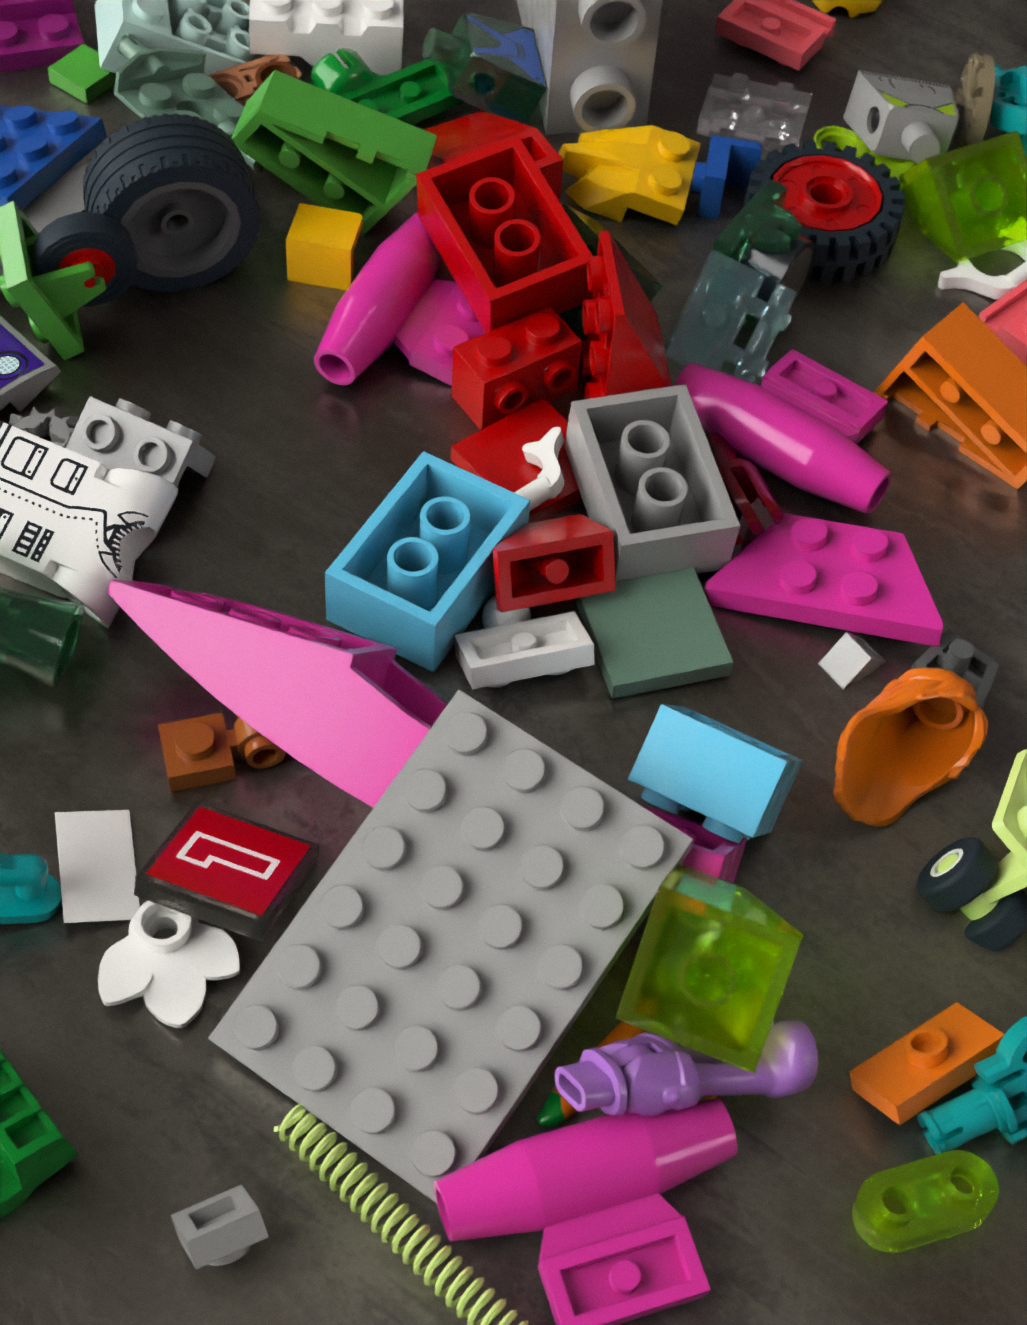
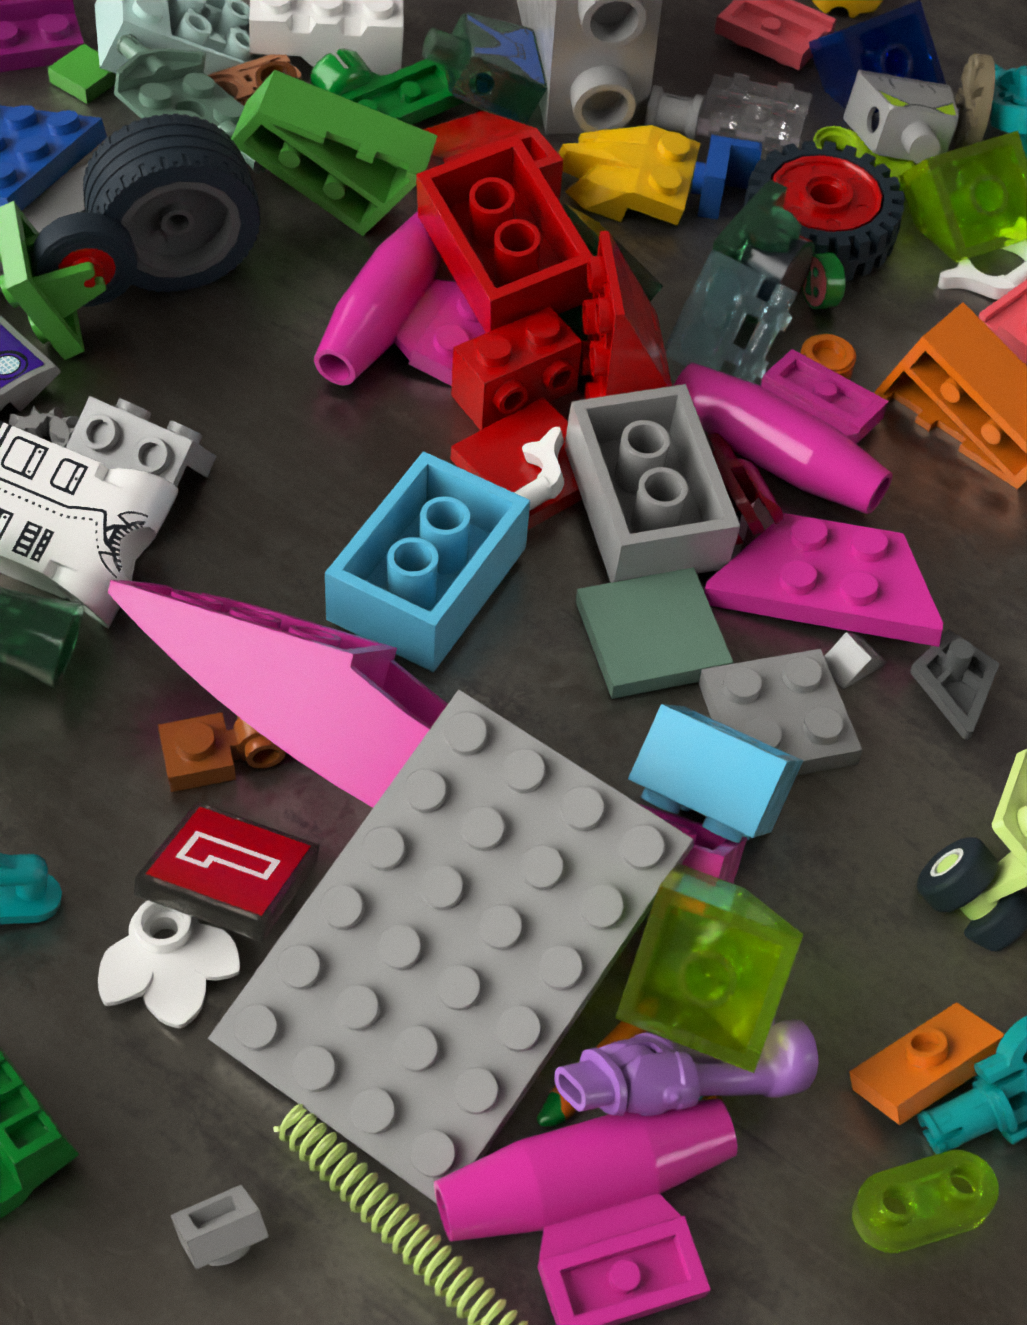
white sticker [55,810,140,923] -> none
yellow panel [286,203,363,291] -> none
white plate [454,595,595,690] -> none
red slope [493,514,616,613] -> none
orange hair [833,667,989,827] -> none
none -> light grey bush [644,85,705,141]
none -> light grey plate [699,649,863,775]
none -> orange tile [800,334,857,380]
none -> green tile [802,252,846,309]
none -> clear blue slope [809,0,947,113]

